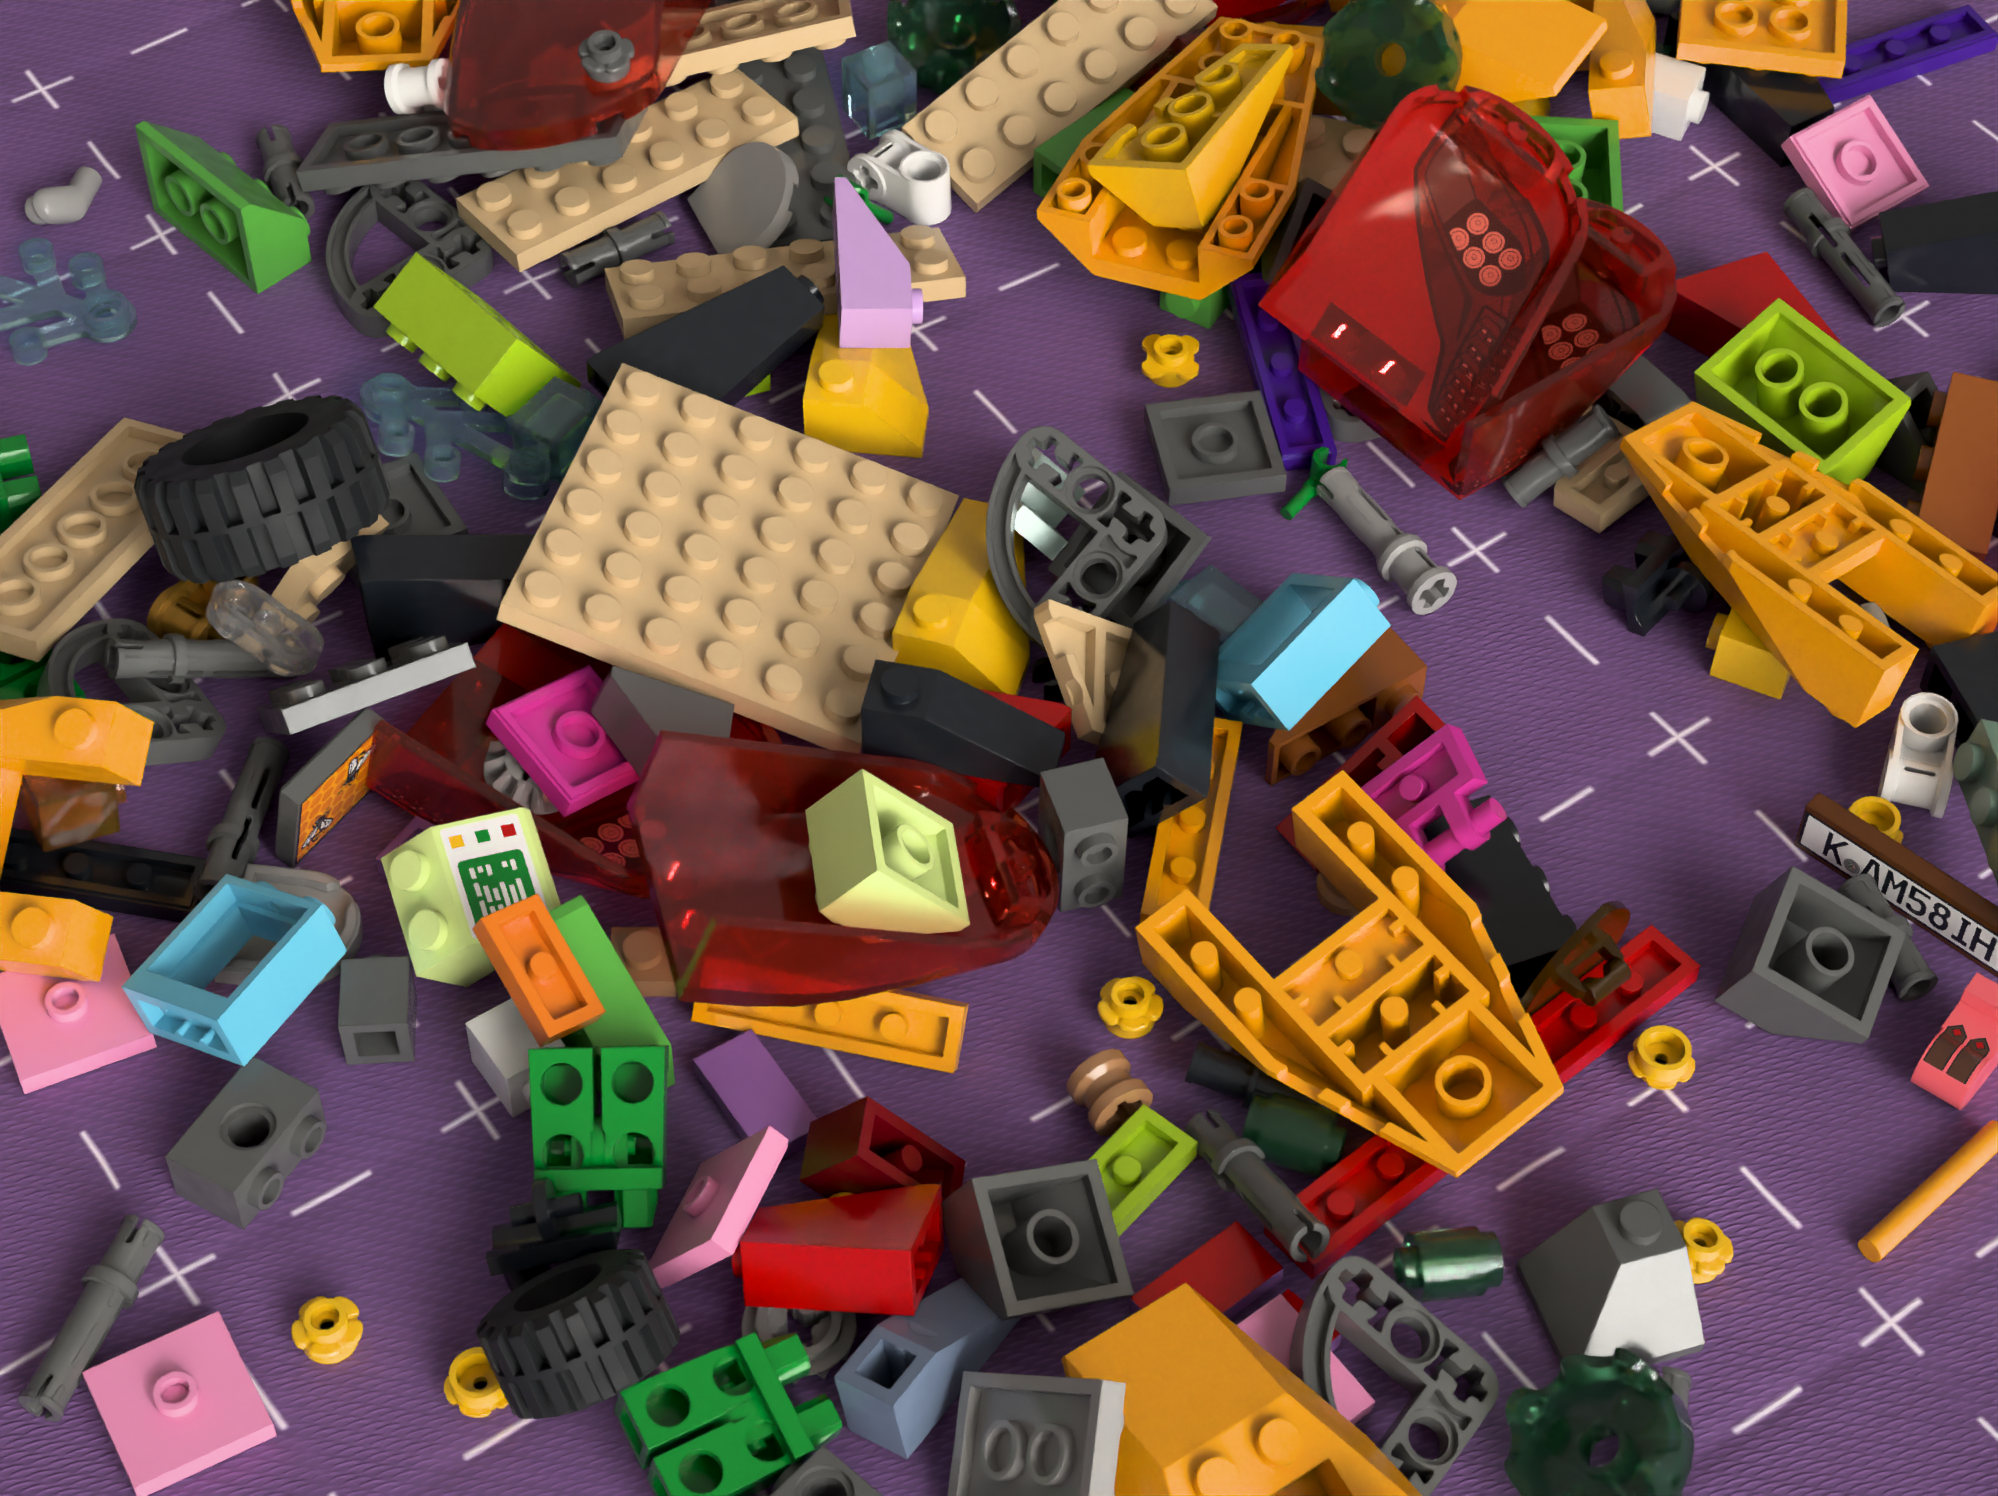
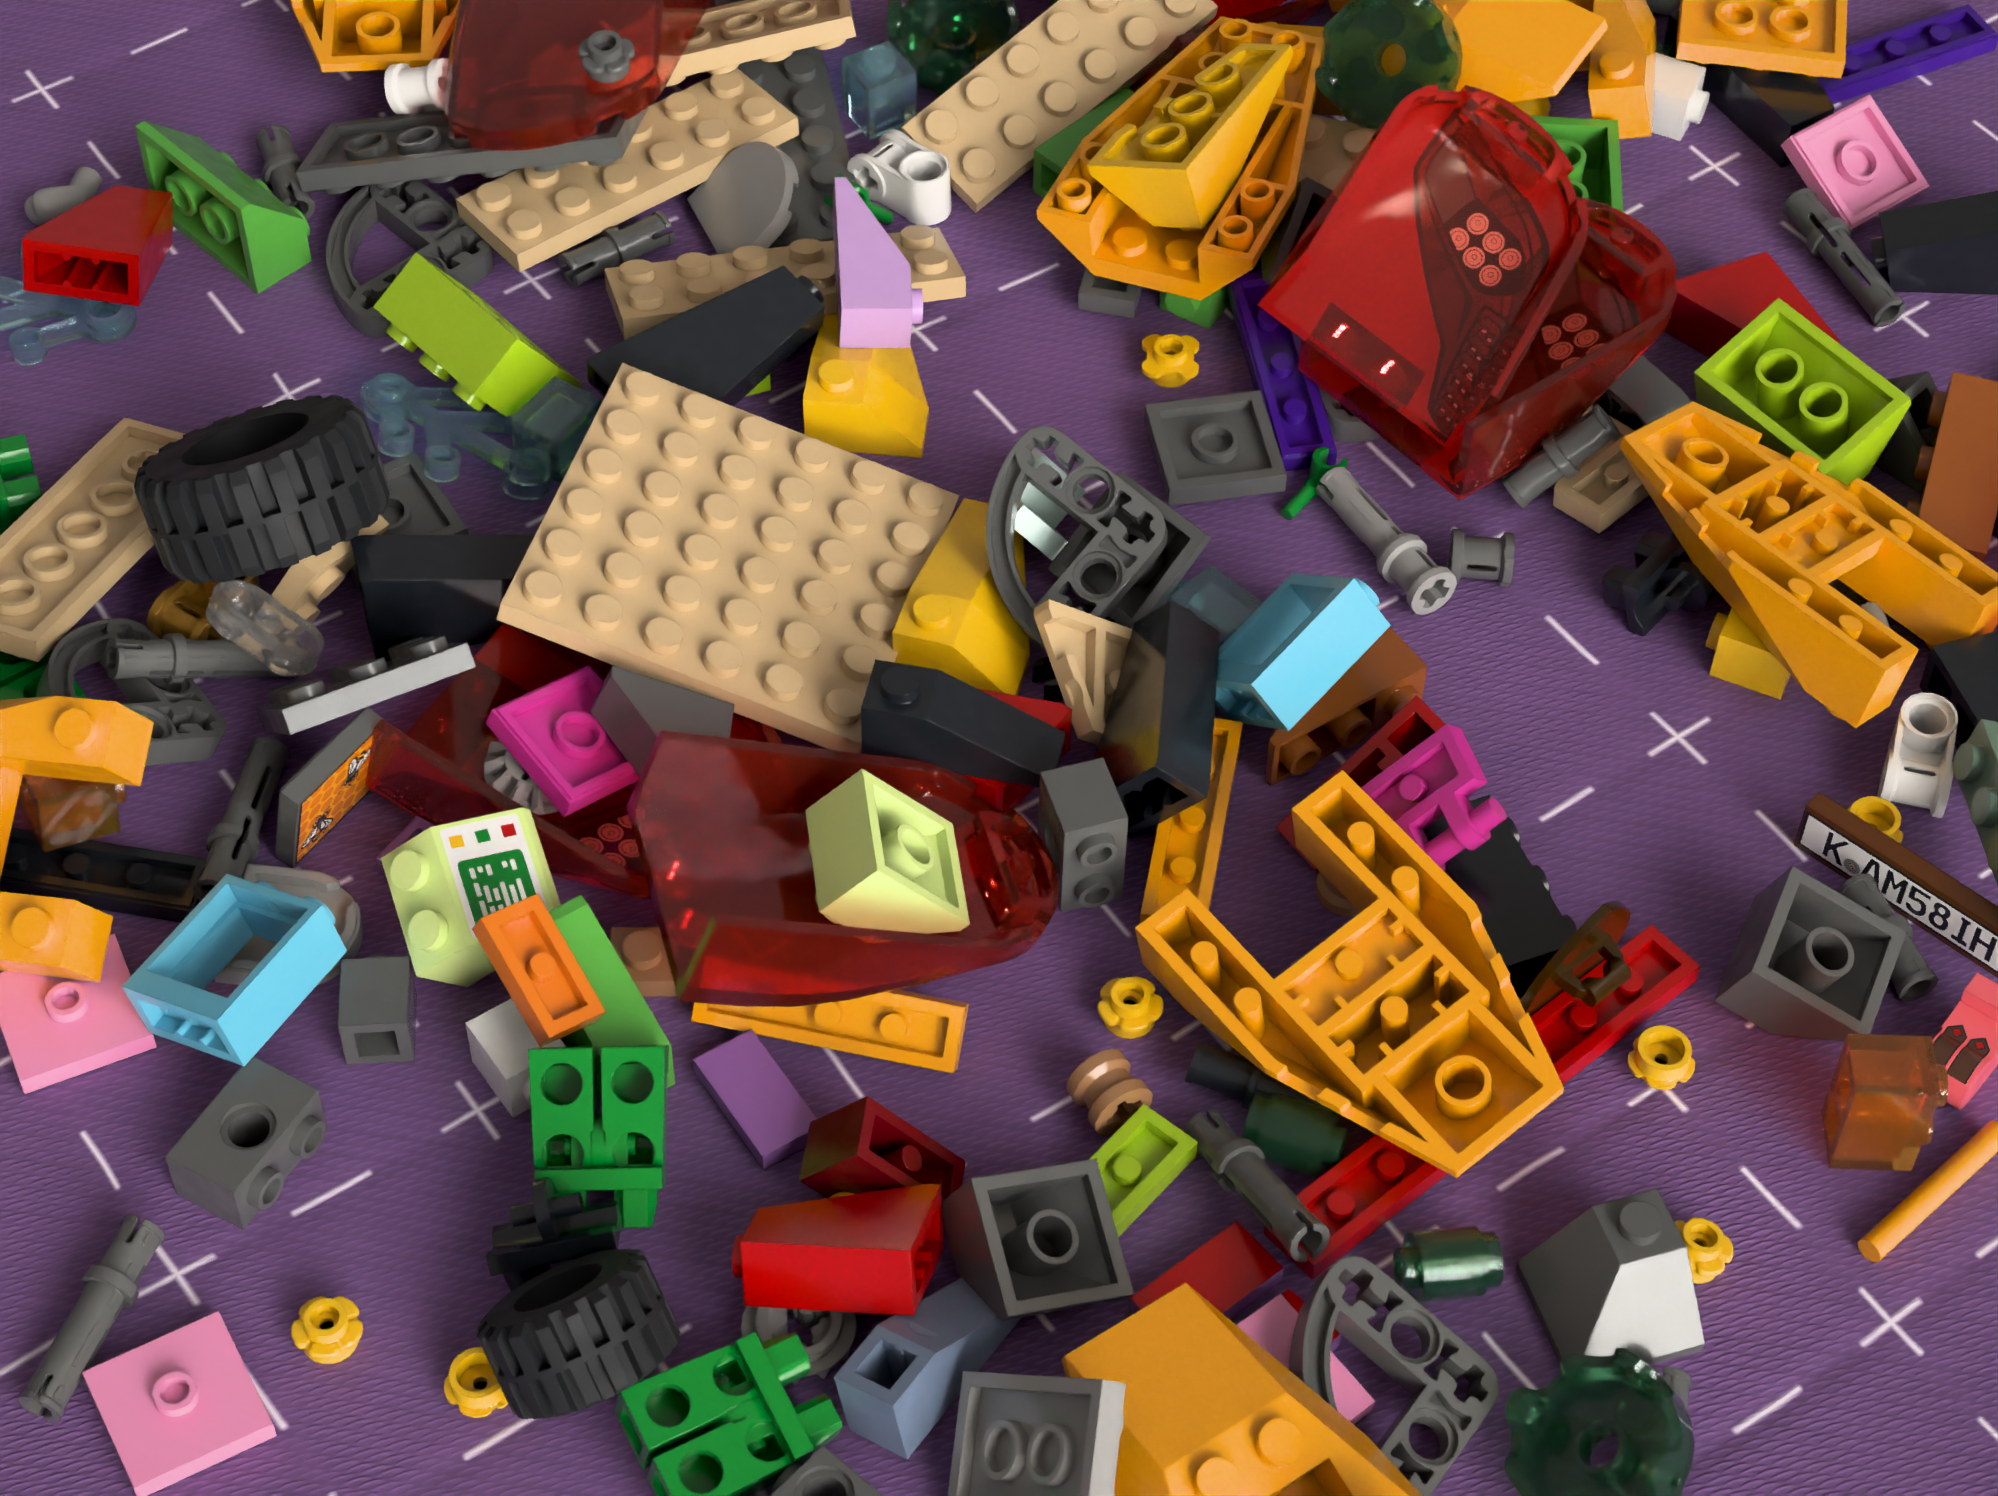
bright pink plate [649,1125,789,1288] -> none
none -> red slope [22,185,173,307]
none -> dark grey plate [1078,268,1143,318]
none -> dark grey bush [1448,529,1515,587]
none -> clear orange brick [1821,1033,1948,1171]

